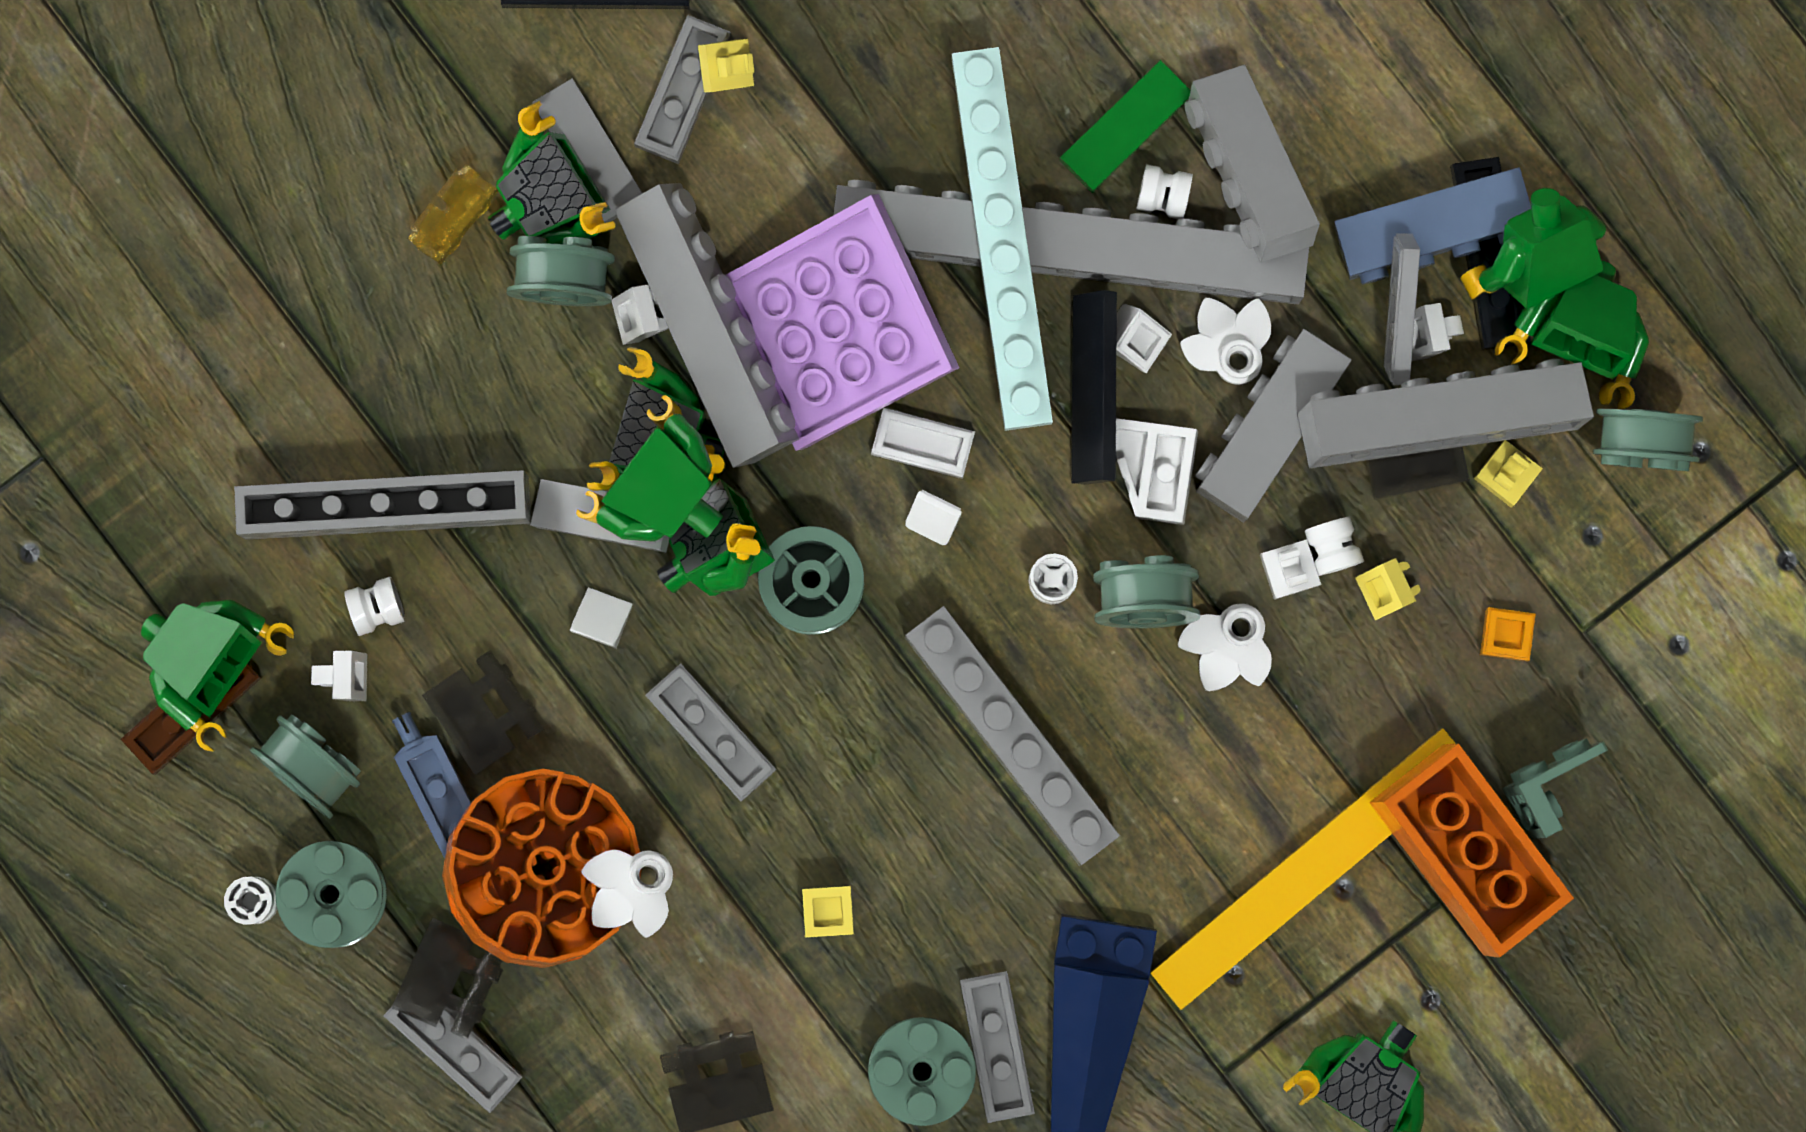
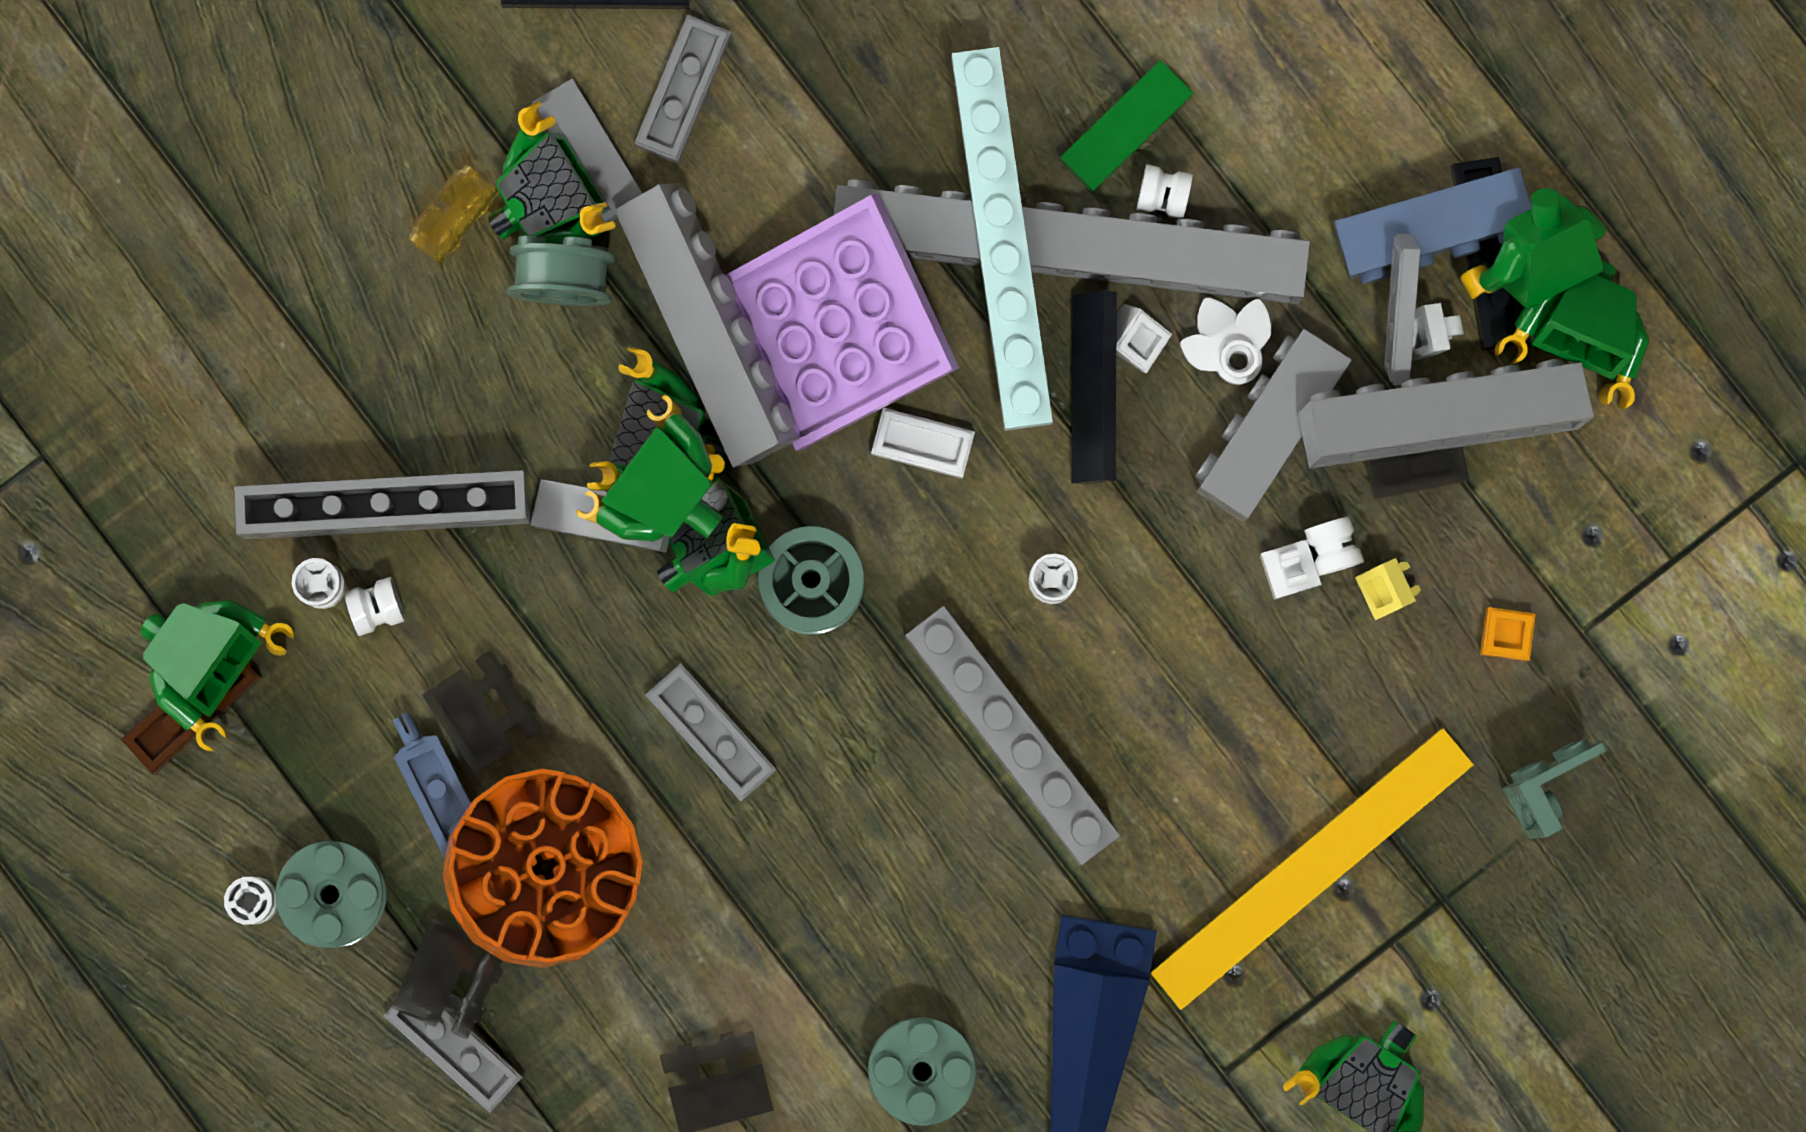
sand green wheel [249,714,361,819] -> none
white tile [311,651,367,701] -> none
white slope [570,587,633,649] -> none
white plate [581,849,673,938] -> none
white tile [612,285,669,345] -> none
light yellow tile [698,39,755,92] -> none
light yellow tile [802,886,854,938] -> none
white slope [905,490,962,545] -> none
light grey tile [960,971,1035,1123] -> none
sand green wheel [1093,555,1200,628] -> none
white wing [1116,418,1198,525] -> none
white plate [1178,604,1272,691] -> none
light grey brick [1185,64,1320,263] -> none
orange brick [1369,743,1574,958] -> none
light yellow tile [1474,440,1543,507] -> none
sand green wheel [1593,409,1703,471] -> none
none -> white wheel [292,558,346,609]

